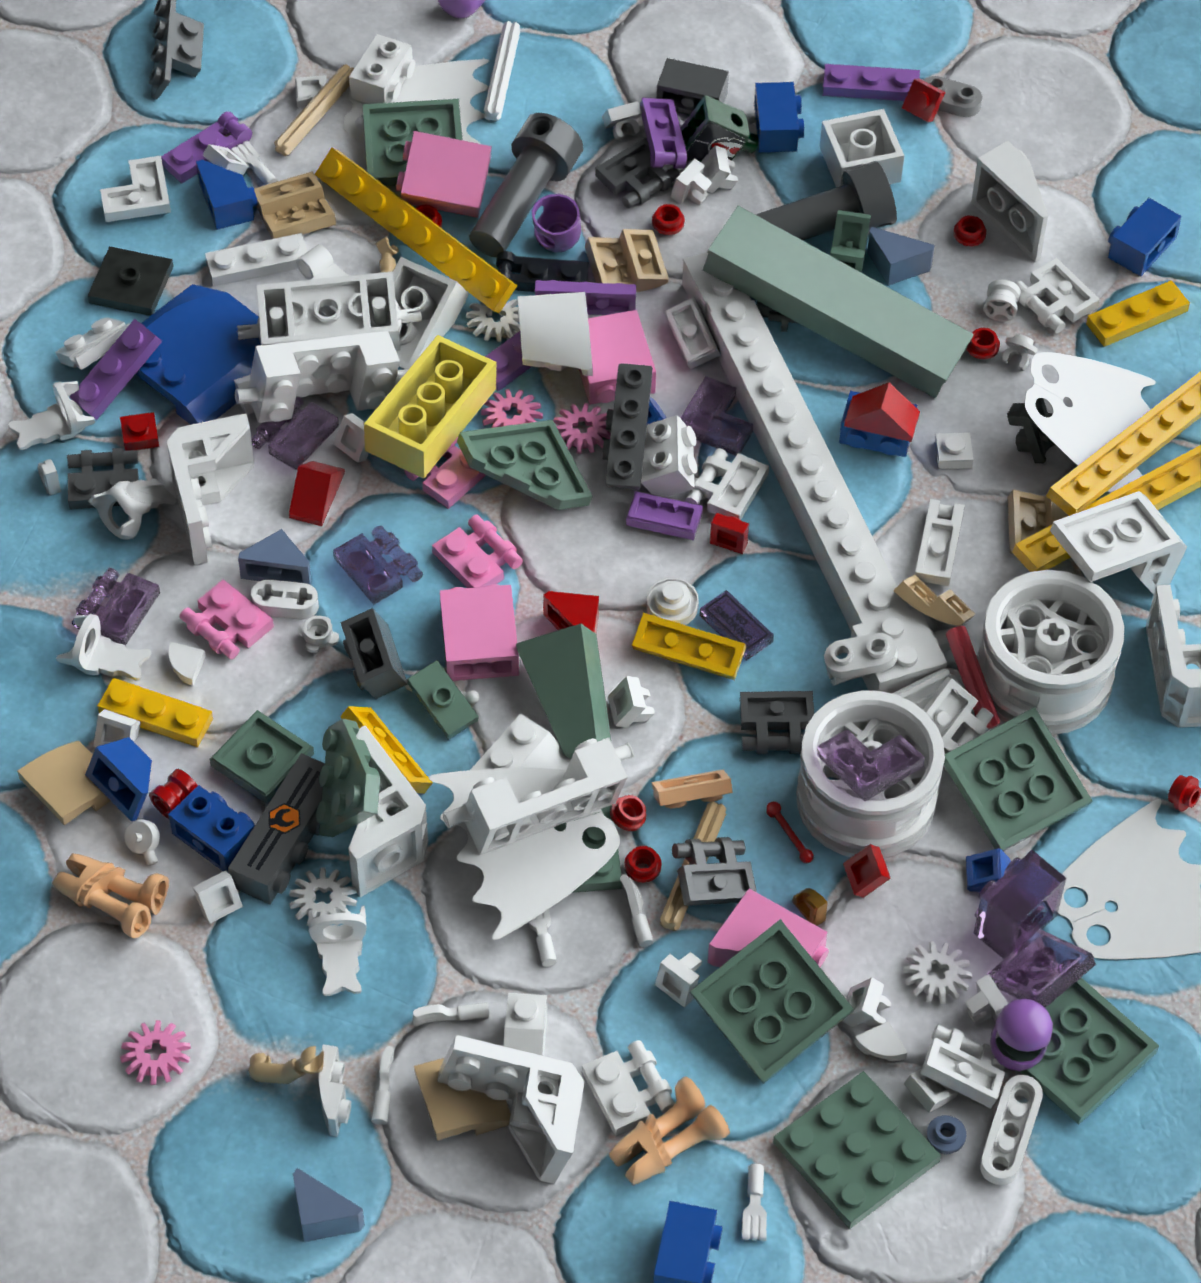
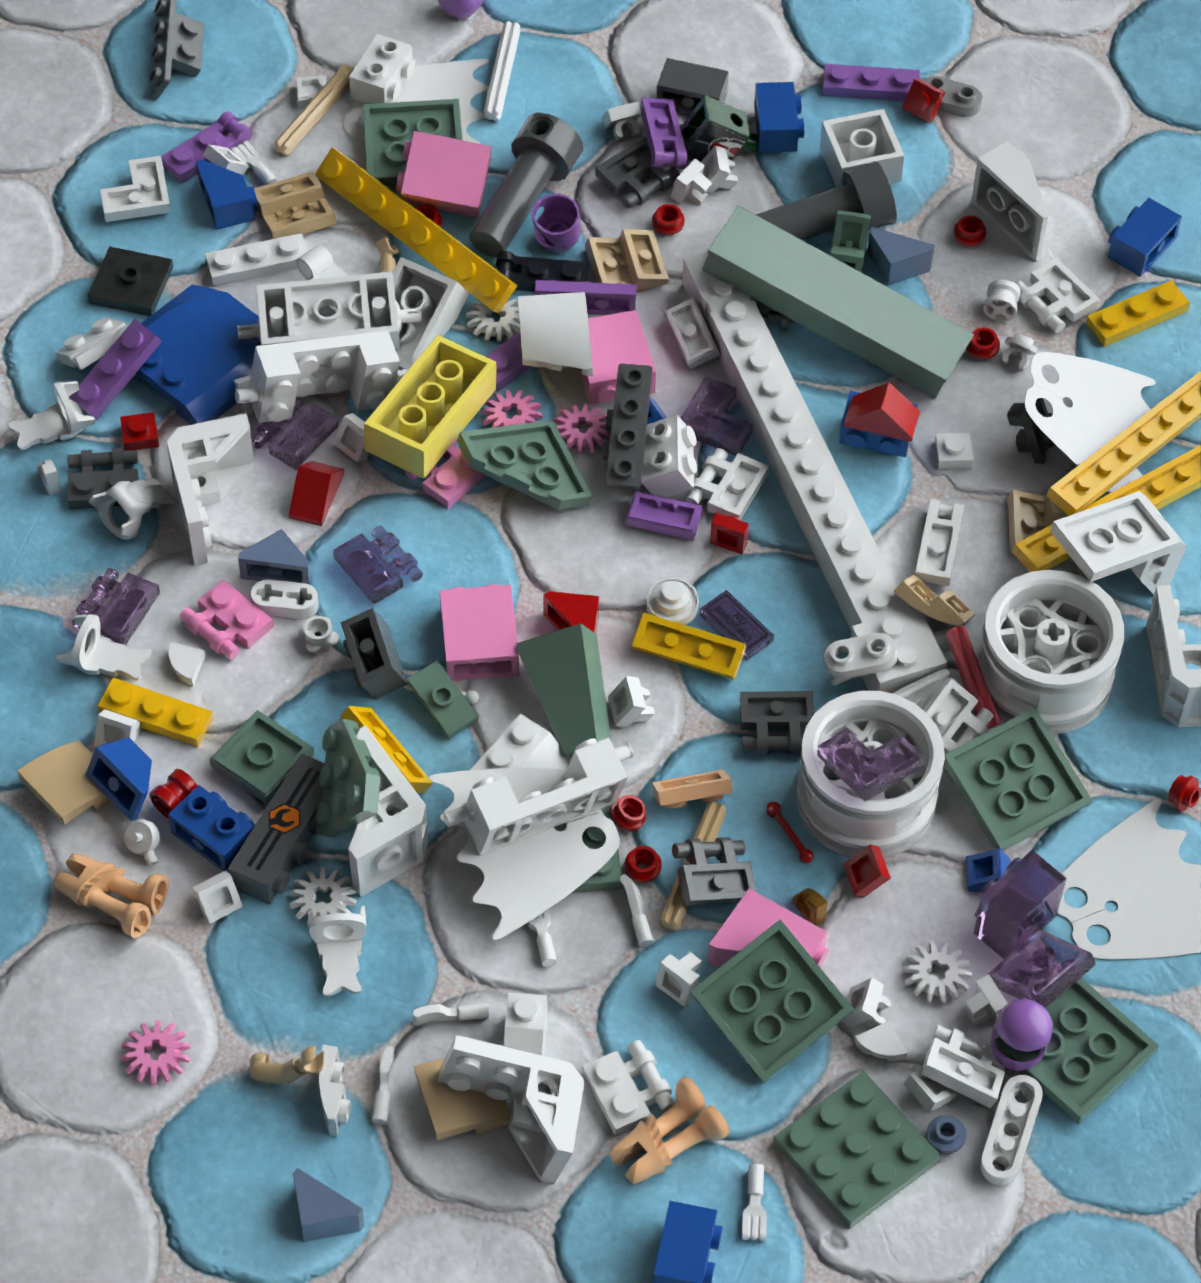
bright pink plate [432,514,523,588] -> none

